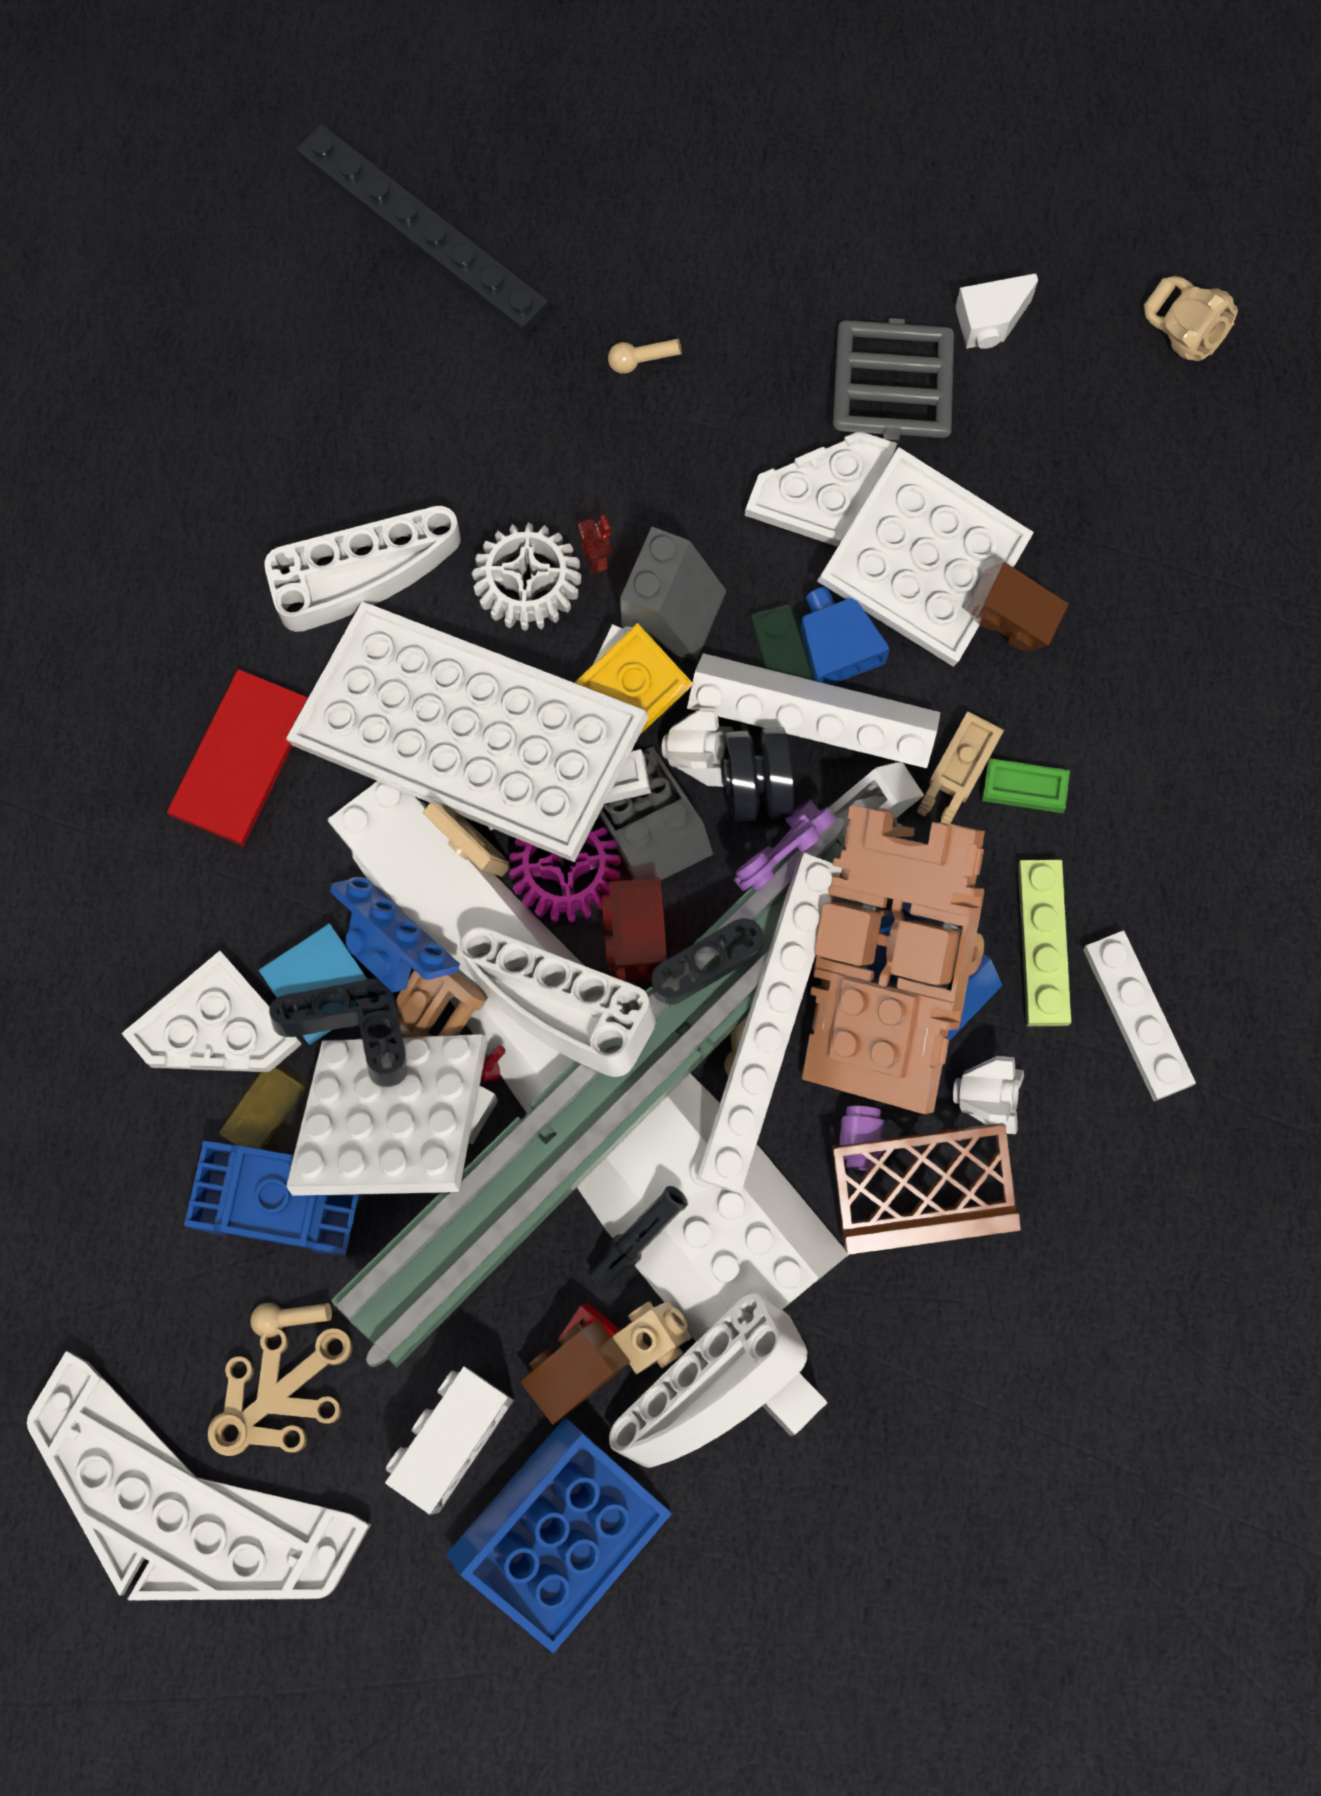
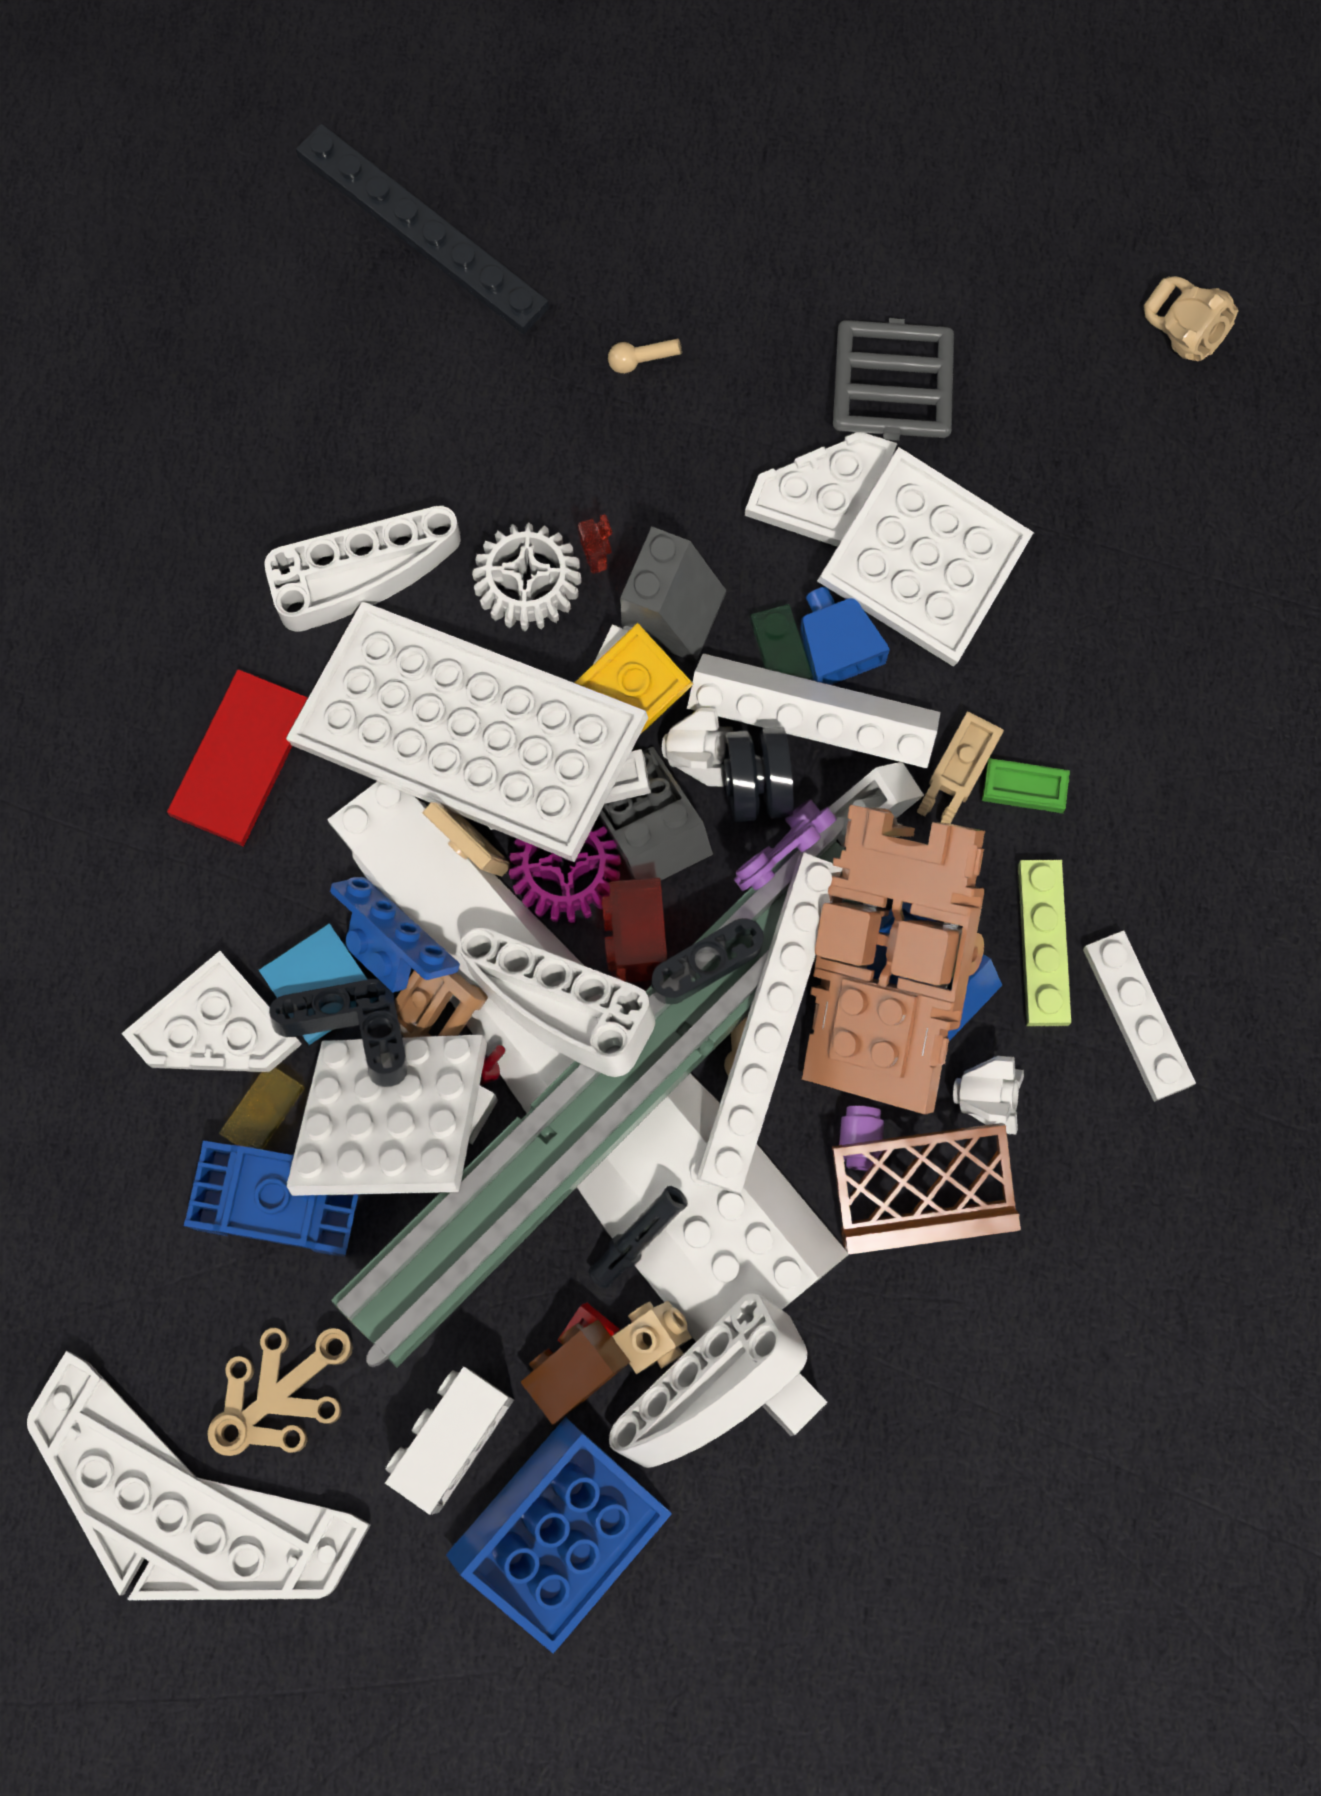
tan bar [250,1303,332,1338] -> none
white slope [955,274,1038,349] -> none
reddish brown brick [965,562,1068,651] -> none

